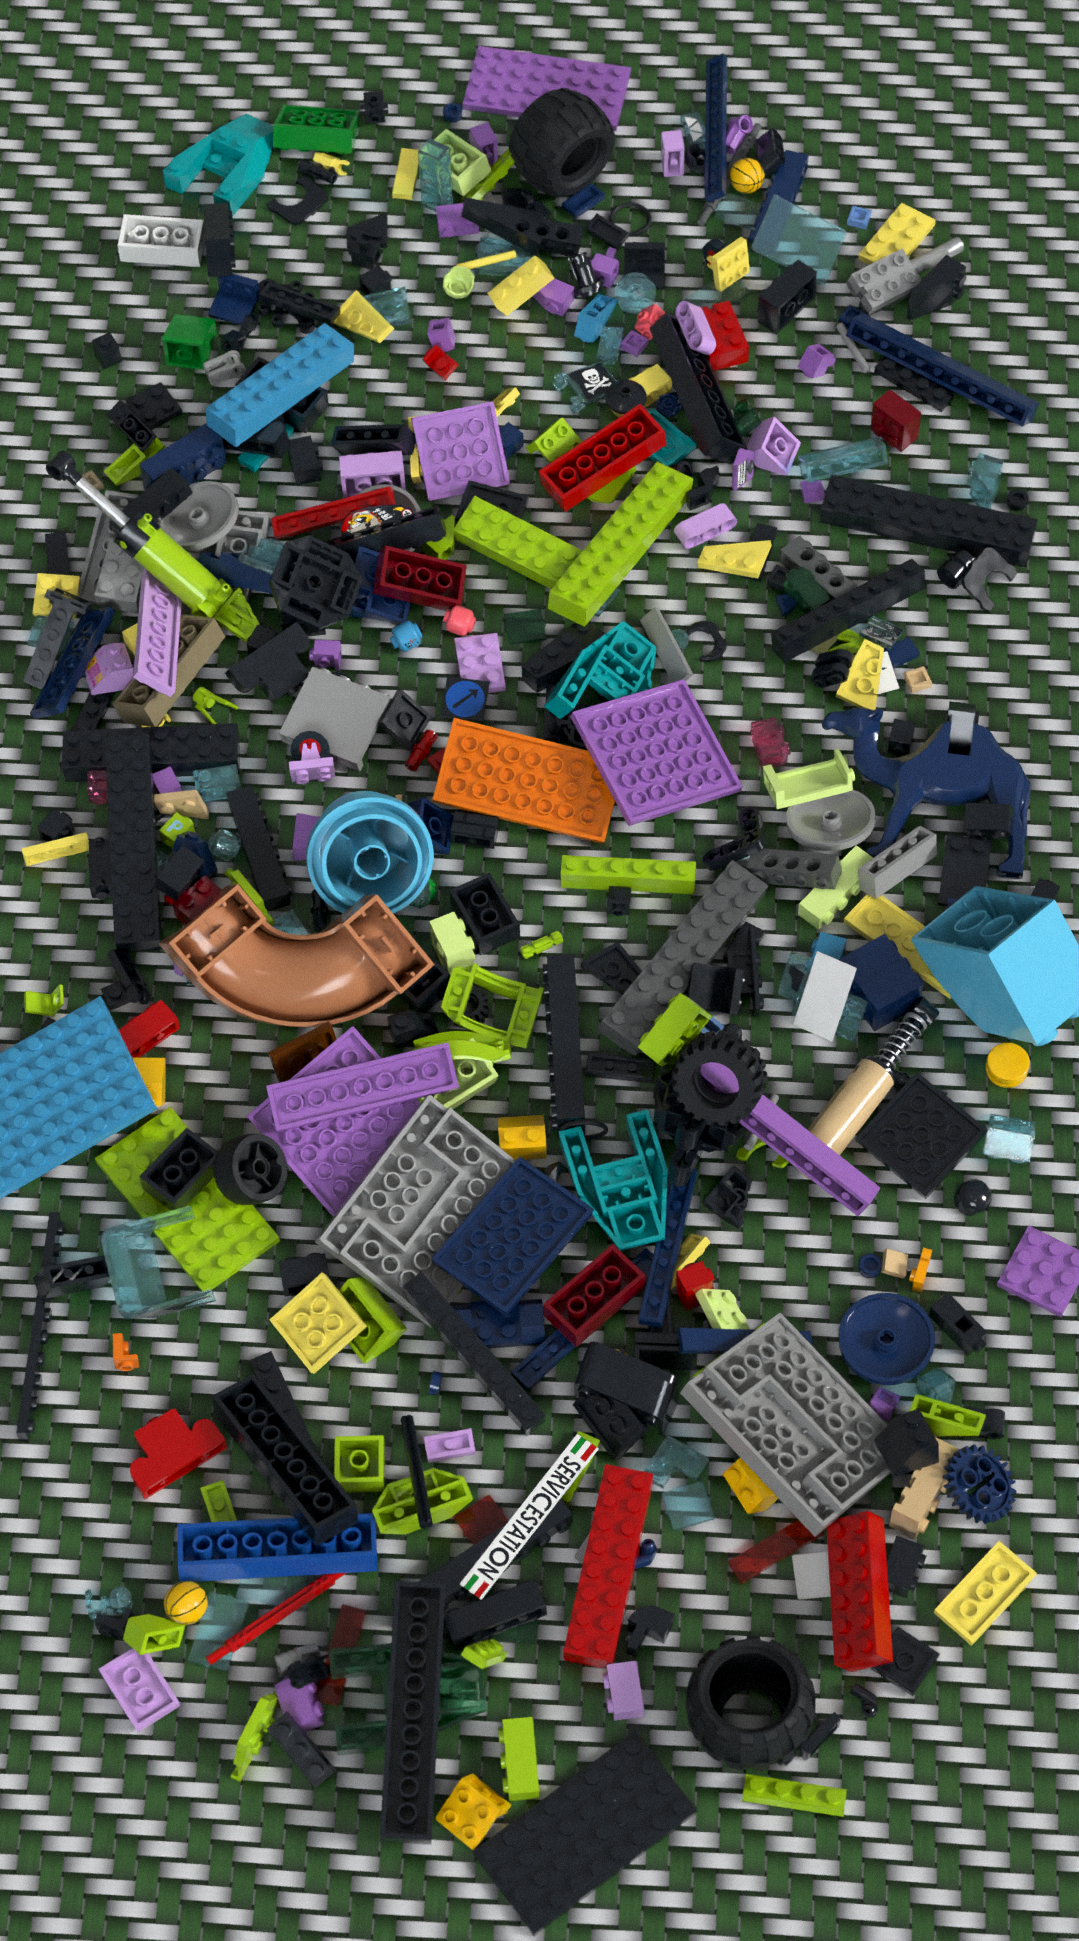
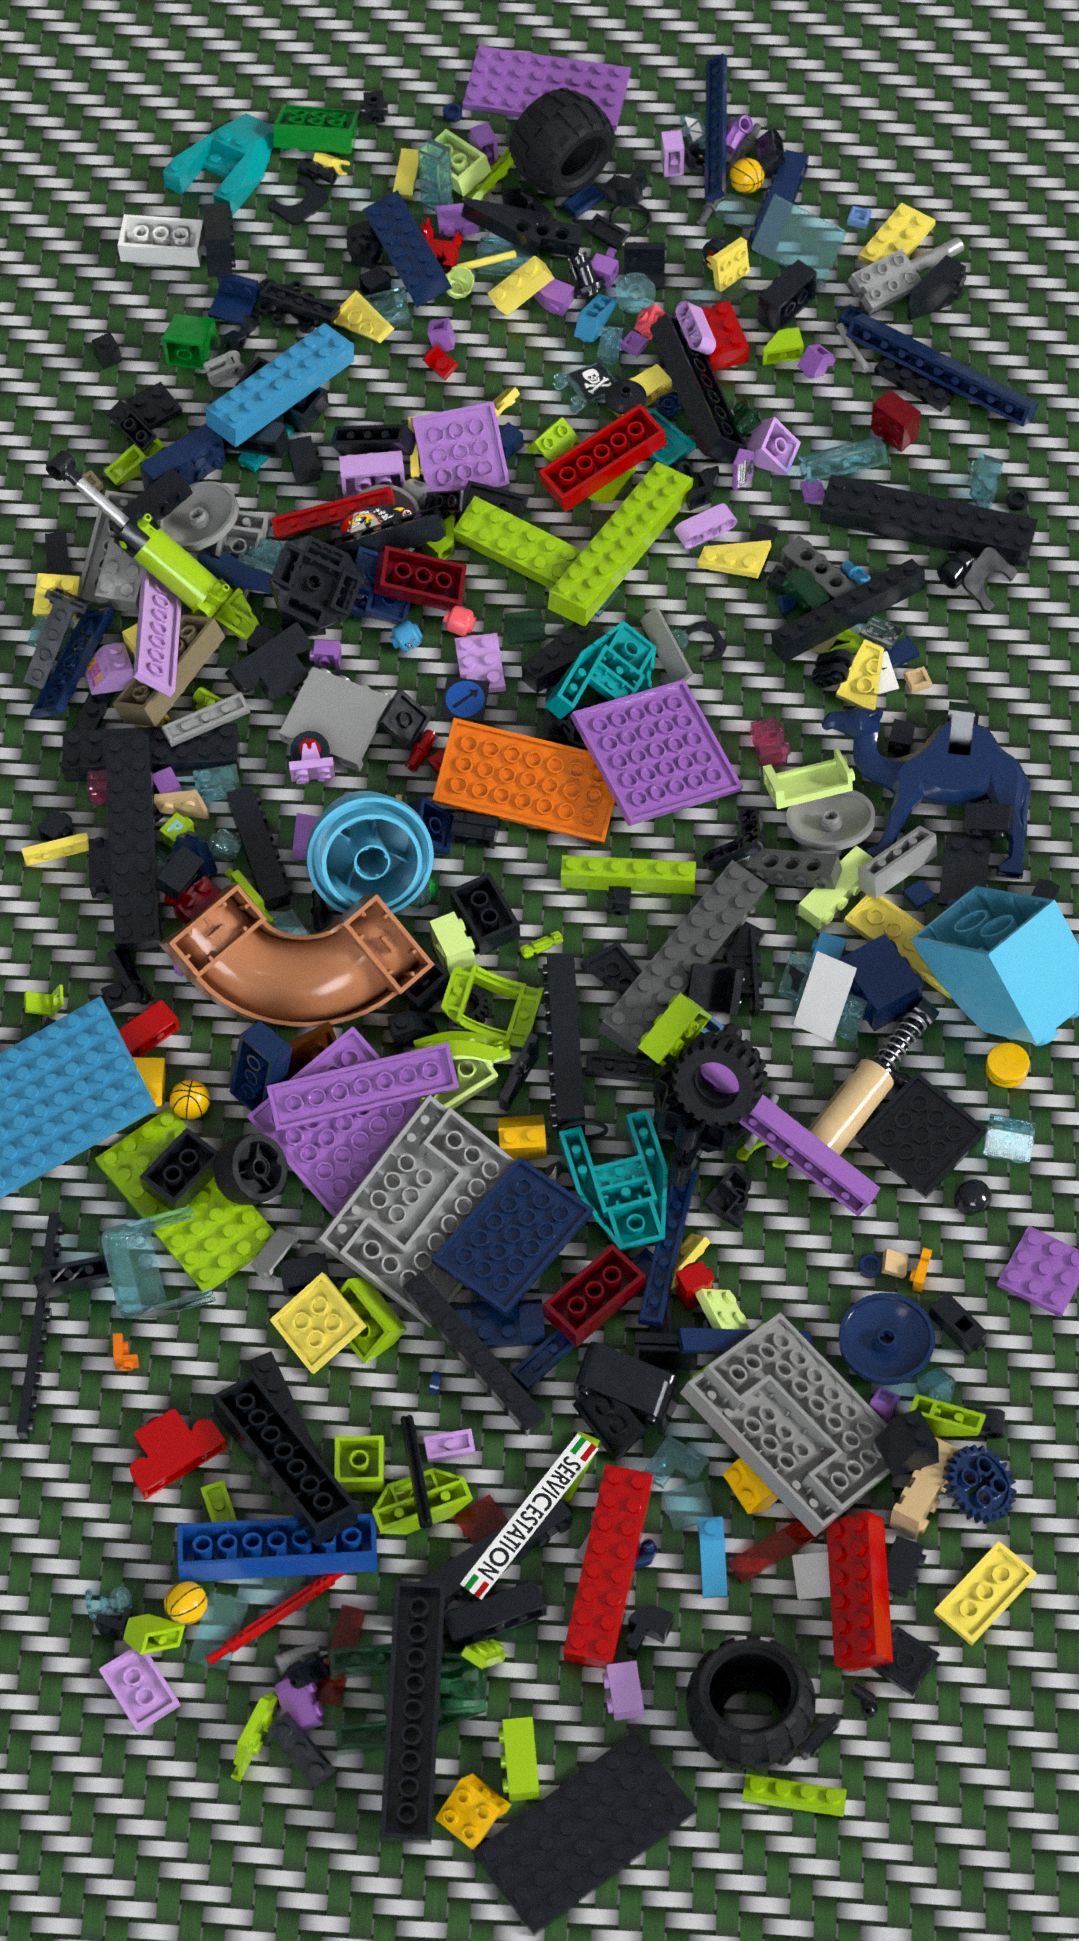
none -> light grey tile [161,692,250,747]
none -> yellow piece [170,1079,210,1120]
none -> dark blue brick [229,1021,293,1112]
none -> light grey hinge [251,1229,302,1282]
none -> dark blue brick [362,190,452,308]
none -> light grey brick [401,478,431,510]
none -> red animal [418,217,463,274]
none -> black slope [425,490,464,516]
none -> black wing [497,1032,539,1112]
none -> black brick [604,168,648,206]
none -> dark azure slope [698,1517,727,1598]
none -> lime slope [762,327,804,365]
none -> dark azure axle [840,561,871,585]
none -> dark blue tile [903,880,935,910]

